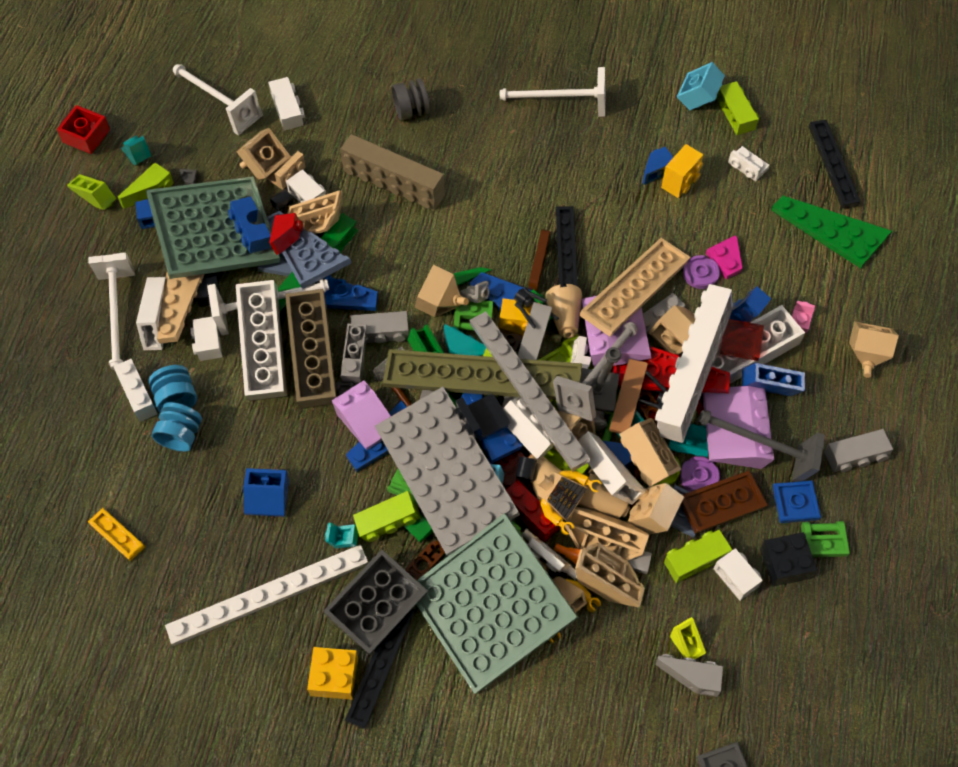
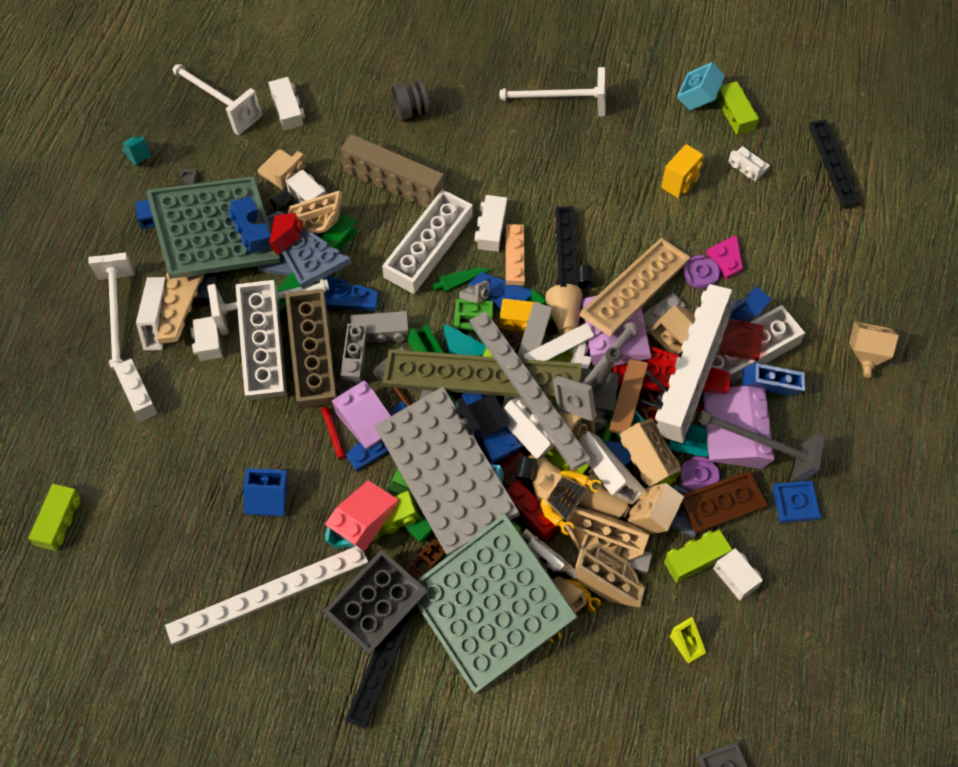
red brick [57,105,110,154] -> none
lime slope [67,174,116,210] -> none
yellow tile [88,508,145,561] -> none
lime slope [118,163,174,209] -> none
dark azure wheel [149,365,198,413] -> none
dark azure wheel [151,402,202,452] -> none
tan piece [236,128,291,180] -> none
yellow brick [307,647,358,700] -> none
tan piece [415,265,469,317] -> none
black plant [514,288,559,329] -> none
reddish brown beam [528,229,550,291] -> none
orange cone [554,543,581,565] -> none
blue slope [642,147,673,185] -> none
light grey slope [655,654,723,697] -> none
black brick [760,532,817,587] -> none
green wing [771,195,892,269] -> none
bright pink bracket [792,301,815,333] -> none
bright green plate [801,521,850,557] -> none
light grey brick [824,429,893,473] -> none
none -> lime brick [28,484,80,551]
none -> red bar [321,407,346,460]
none -> coral slope [325,480,399,551]
none -> white brick [382,189,473,294]
none -> white brick [475,195,507,252]
none -> light nougat plate [505,224,525,286]
none -> white sticker [524,323,594,361]
none -> black beam [577,265,594,289]

